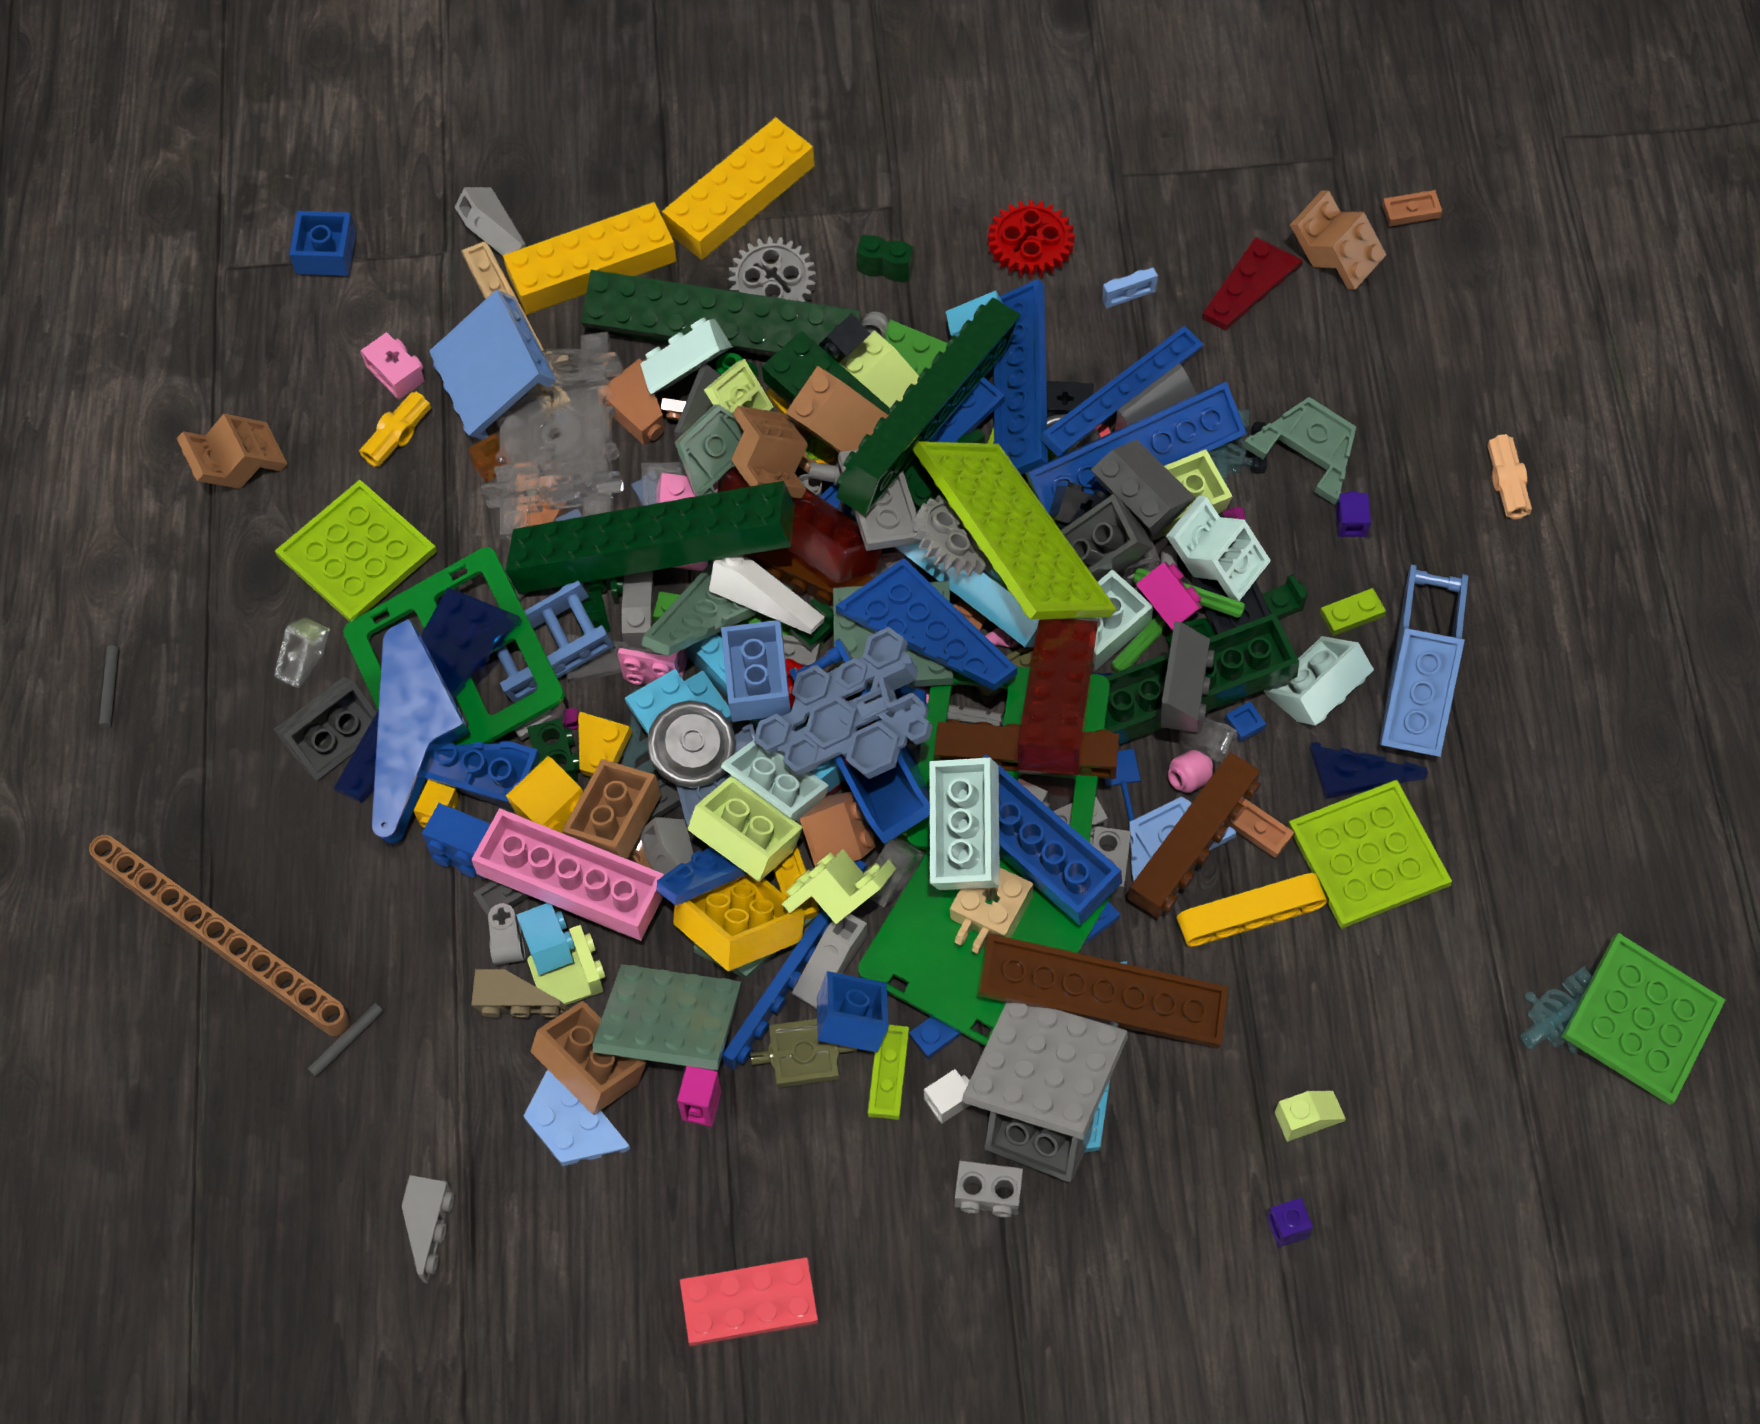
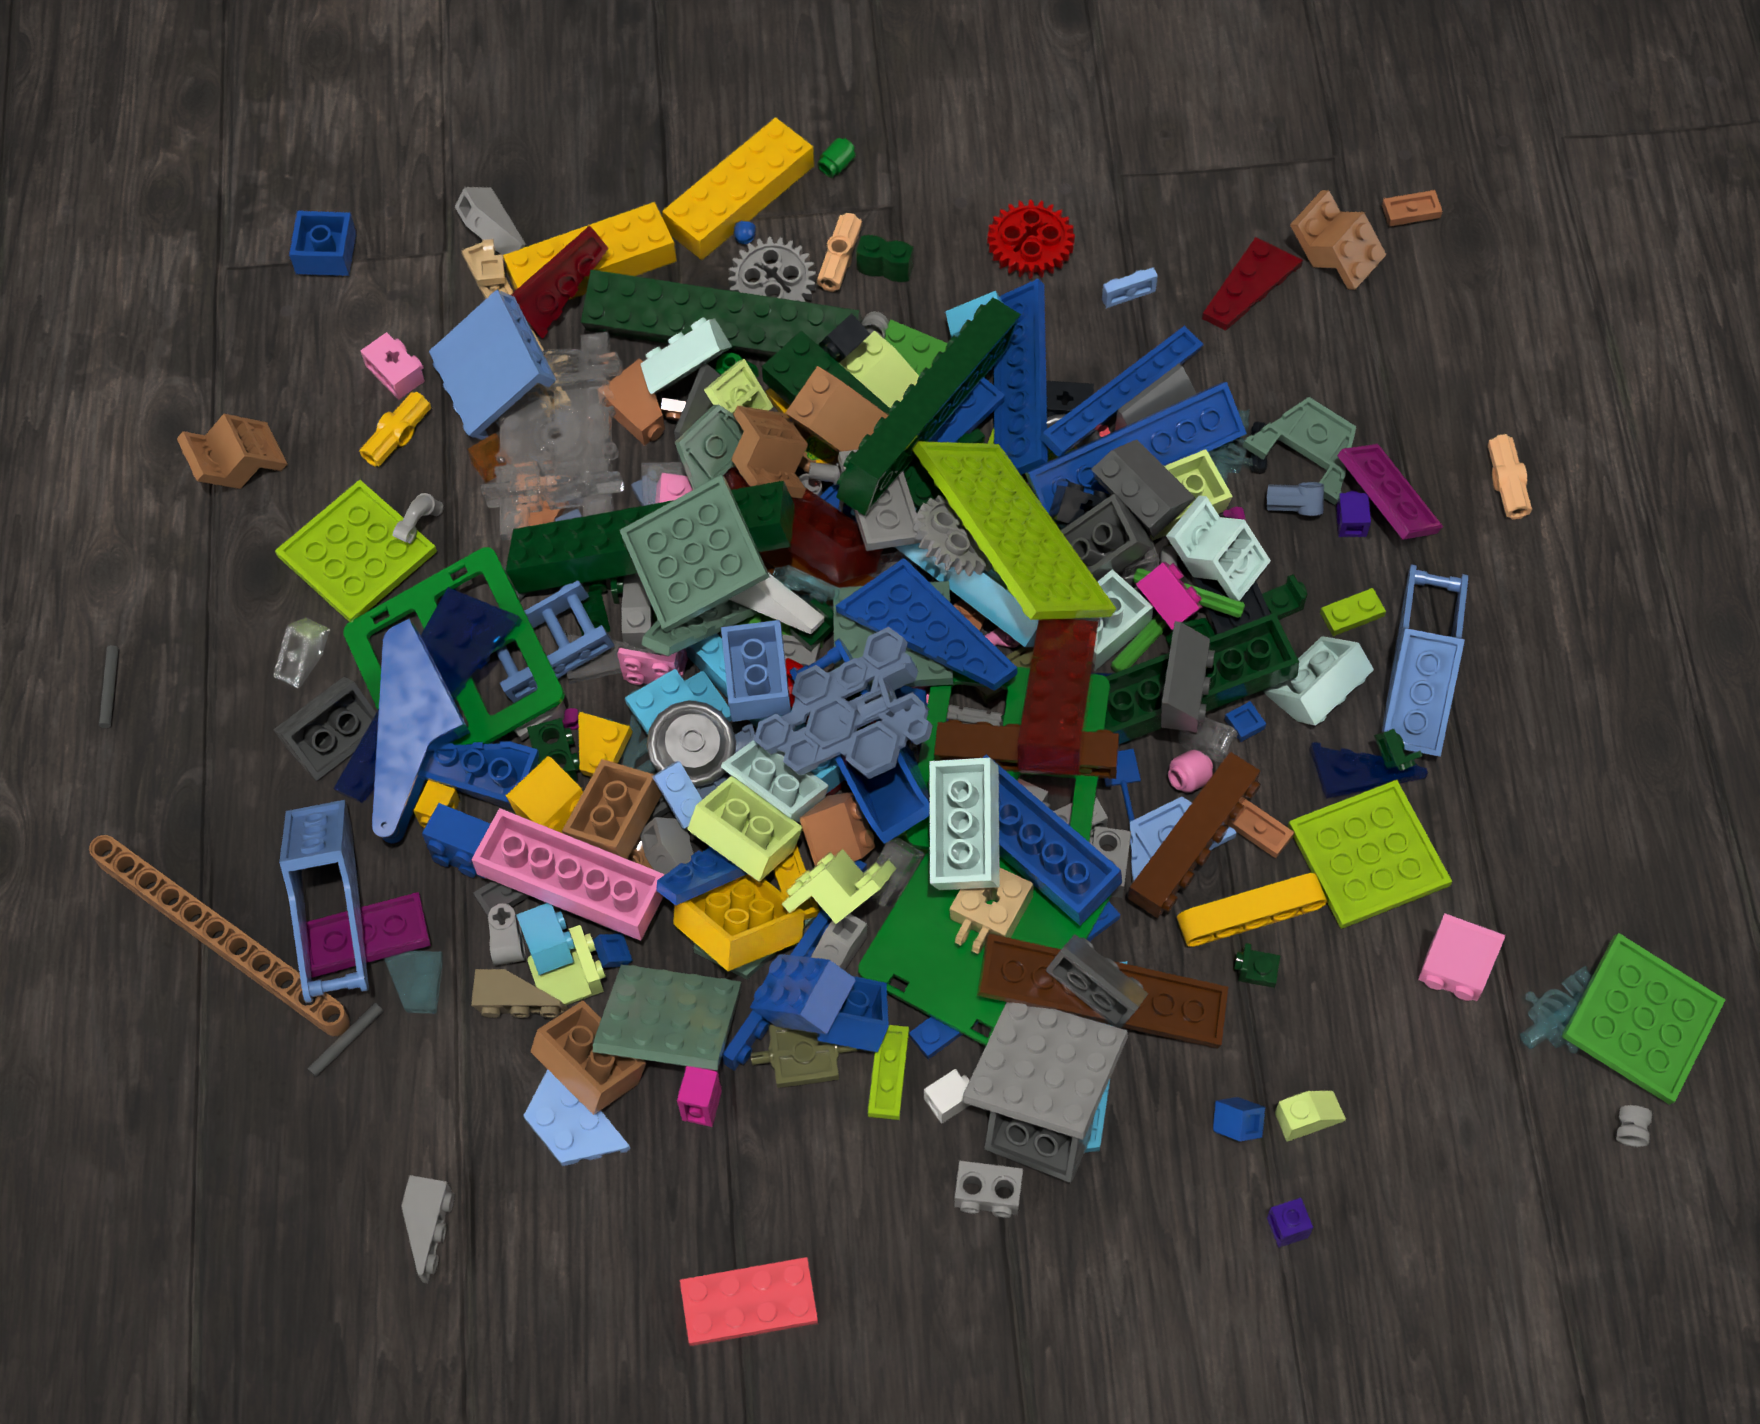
none -> medium blue piece [279,800,369,1003]
none -> magenta tile [306,892,431,978]
none -> clear light blue wing [384,951,443,1014]
none -> light grey piece [393,493,444,544]
none -> tan plate [476,239,505,286]
none -> dark red wing [511,226,609,339]
none -> blue plate [593,934,633,968]
none -> sand green plate [619,475,770,633]
none -> light blue plate [652,761,702,829]
none -> blue hinge [734,221,756,245]
none -> blue brick [750,954,856,1034]
none -> clear light blue wing [772,565,841,603]
none -> green brick [817,138,856,177]
none -> light nougat piece [817,213,862,292]
none -> dark grey slope [1045,934,1148,1028]
none -> blue panel [1213,1097,1265,1142]
none -> dark green bracket [1234,943,1280,988]
none -> sand blue piece [1267,482,1324,516]
none -> magenta tile [1337,444,1443,540]
none -> dark green bracket [1374,729,1423,771]
none -> bright pink slope [1418,914,1505,1001]
none -> light grey wheel [1616,1105,1652,1147]

